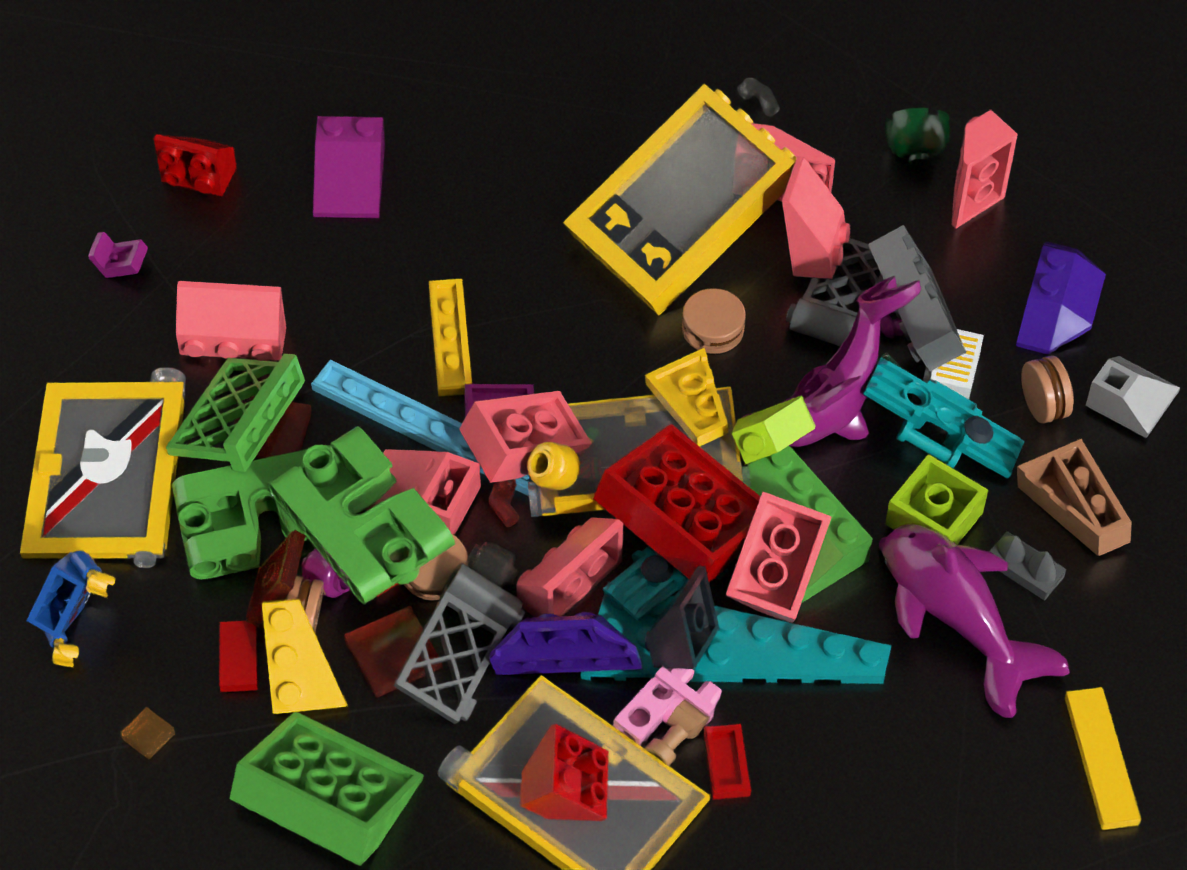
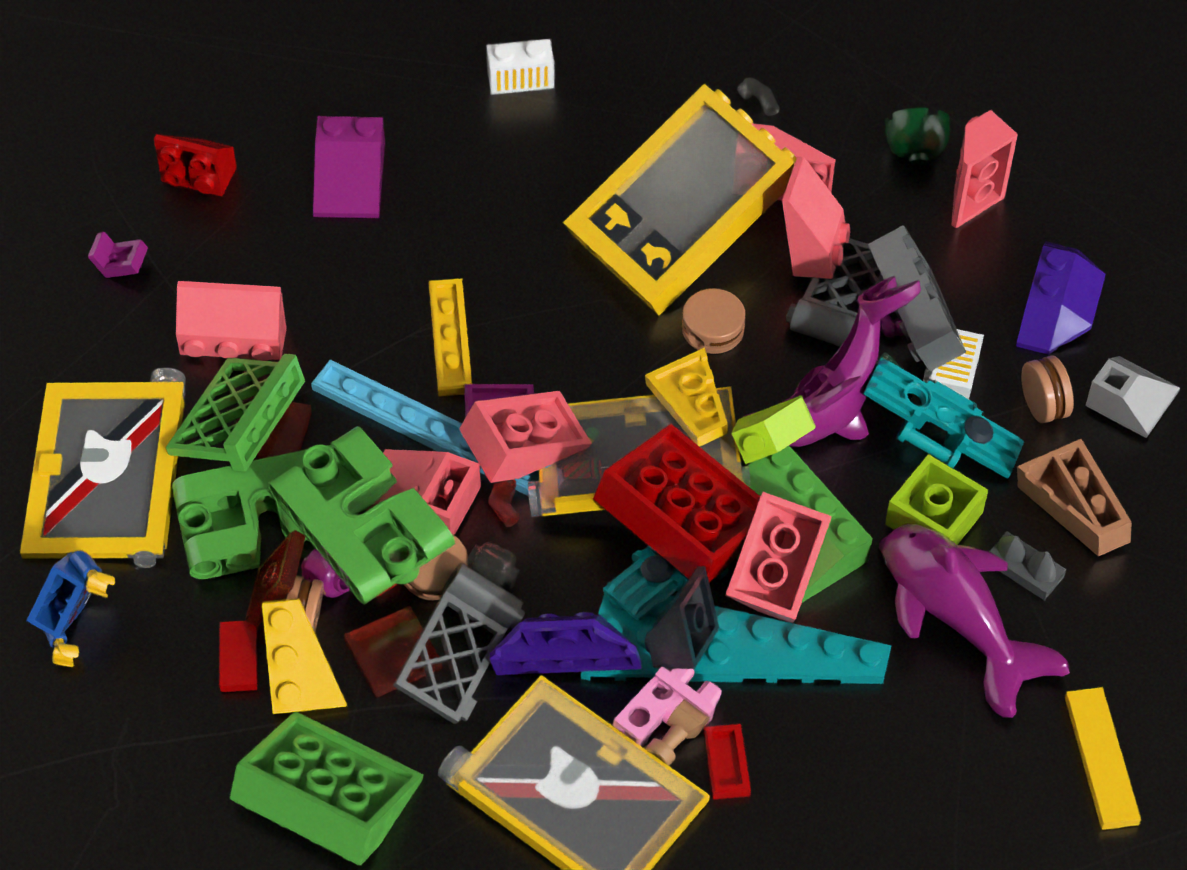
clear orange tile [121,707,175,759] -> none
coral slope [517,518,623,618] -> none
red slope [520,723,609,821] -> none
yellow head [527,442,580,490] -> none
none -> white brick [487,39,554,94]

